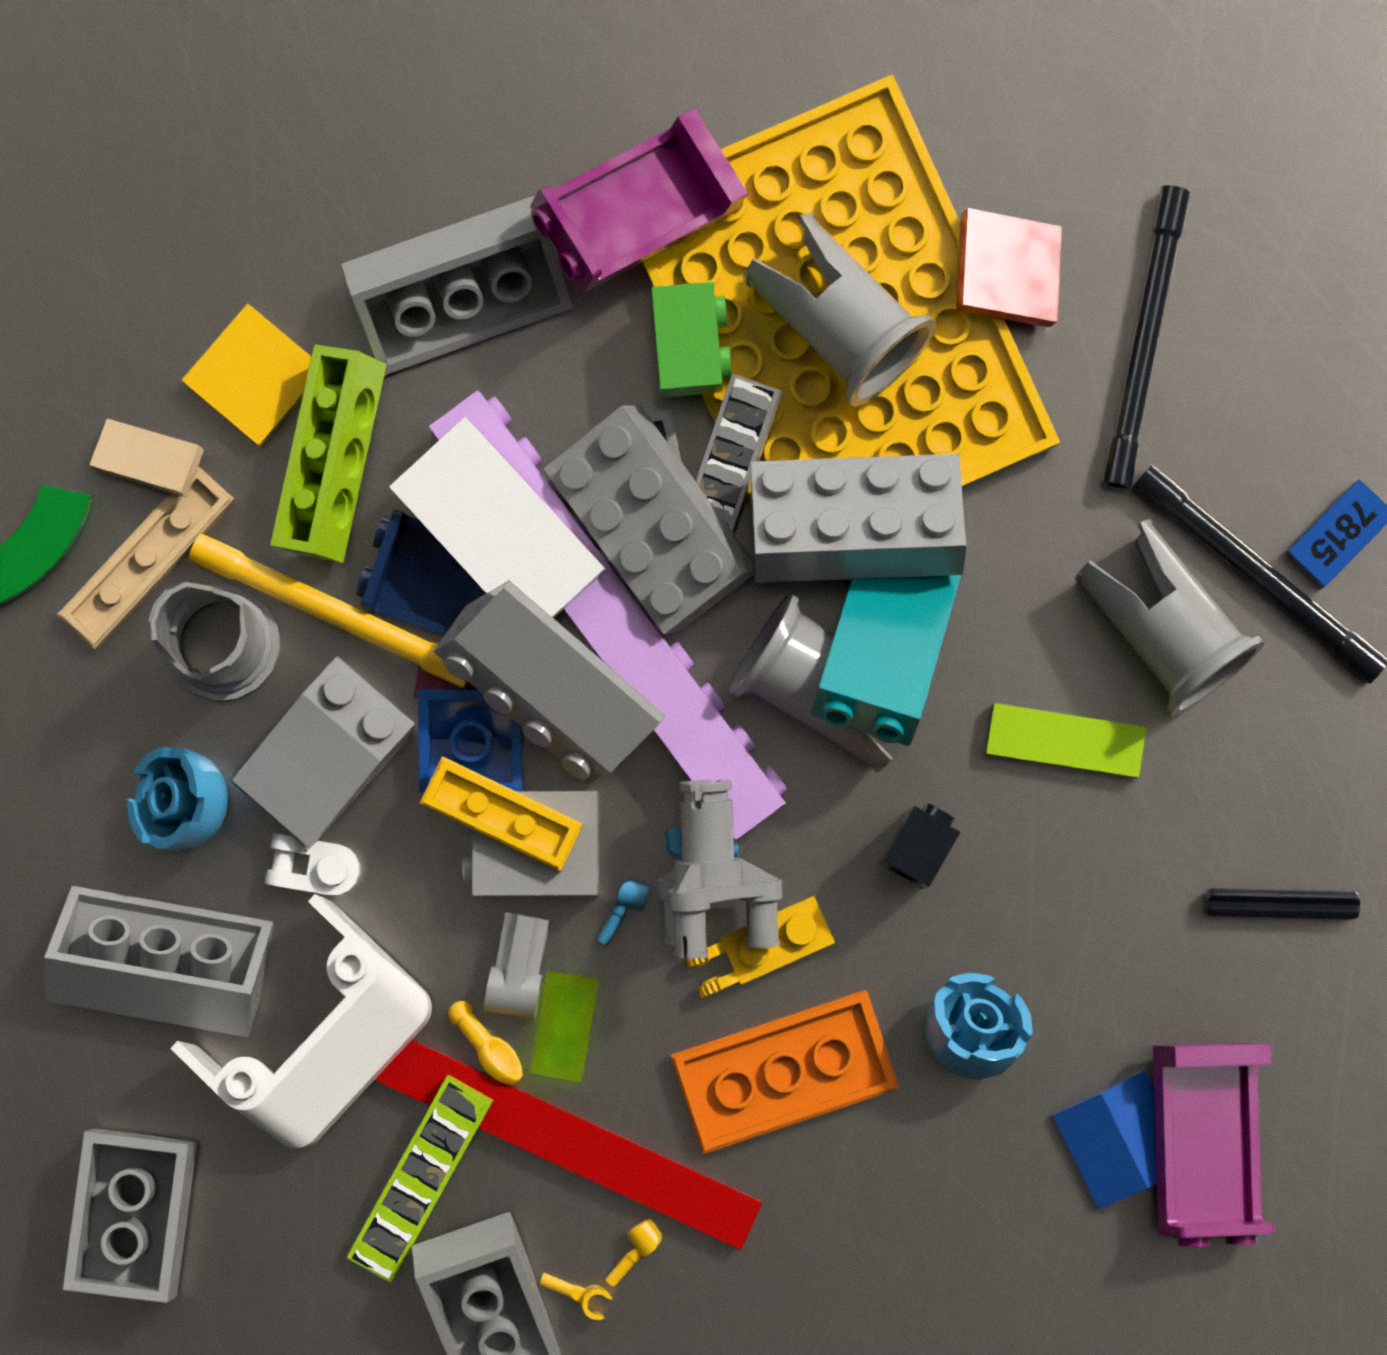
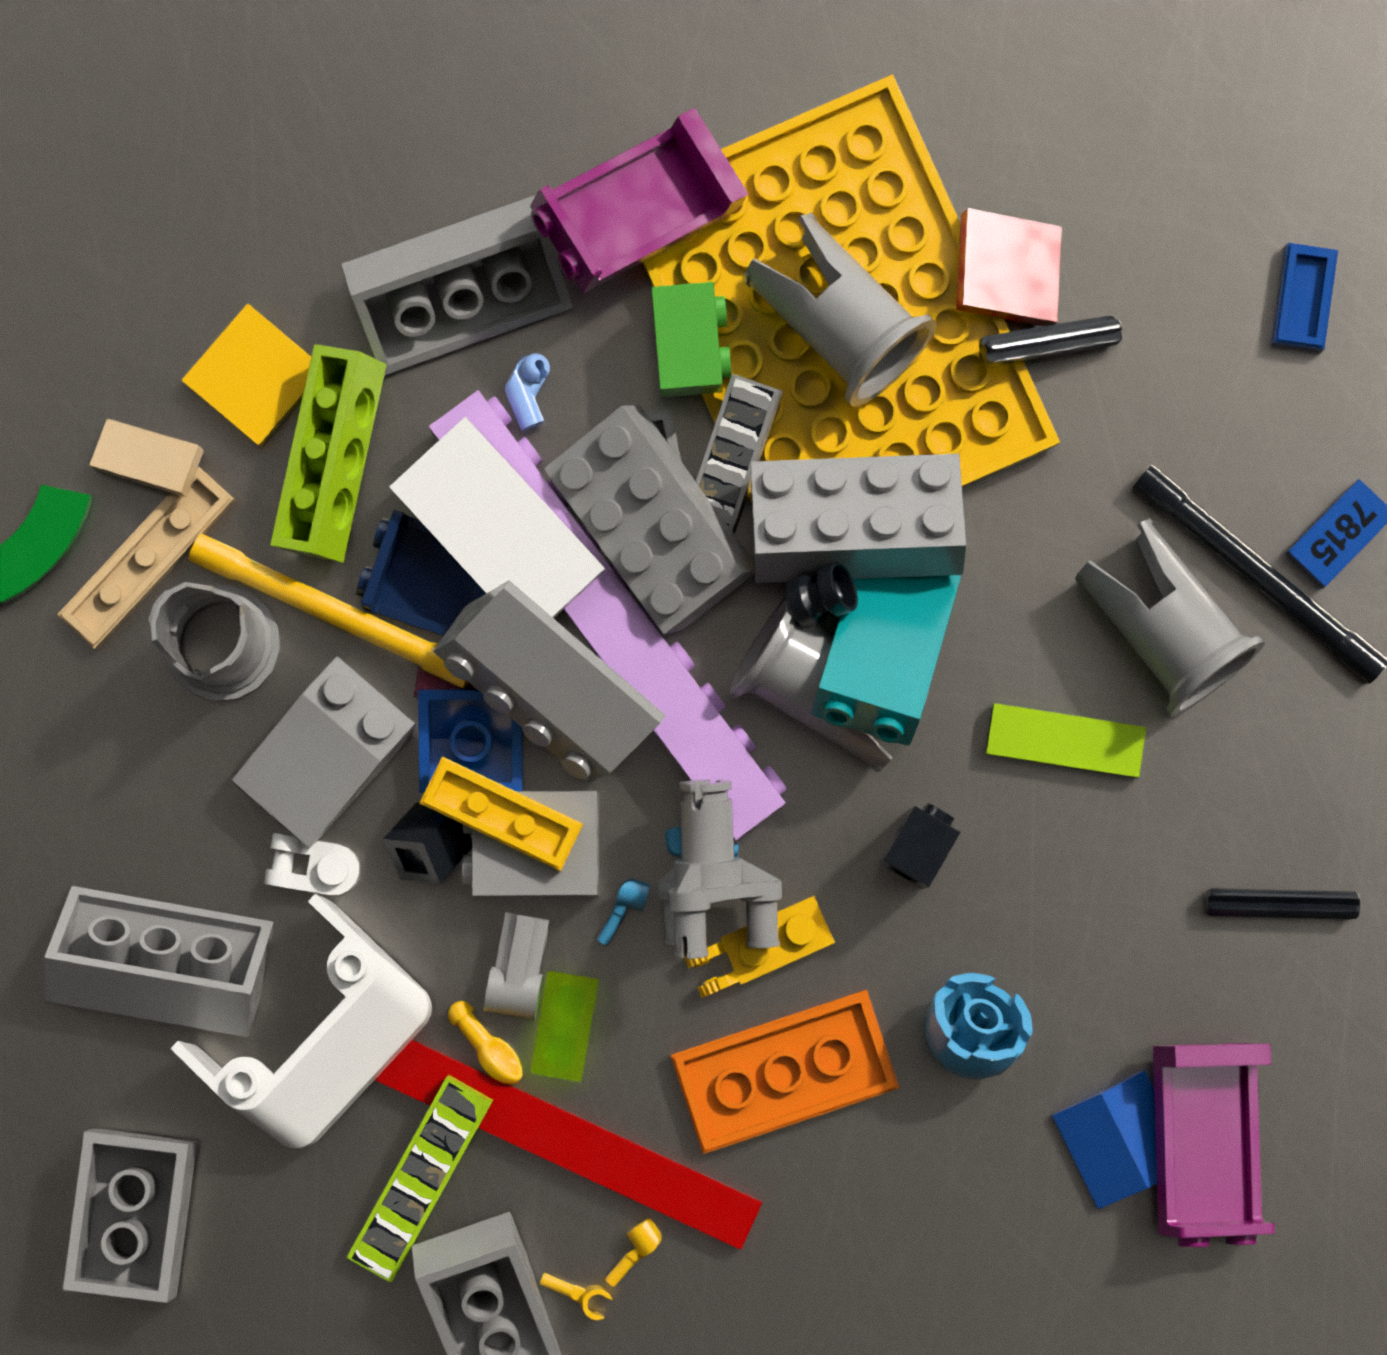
dark azure cylinder [126,747,228,851] -> none
black piece [1101,185,1191,489] -> none
none -> black panel [383,802,472,884]
none -> light blue arm [505,353,550,431]
none -> black wheel [786,562,858,628]
none -> black axle [979,315,1122,366]
none -> blue tile [1271,242,1338,352]

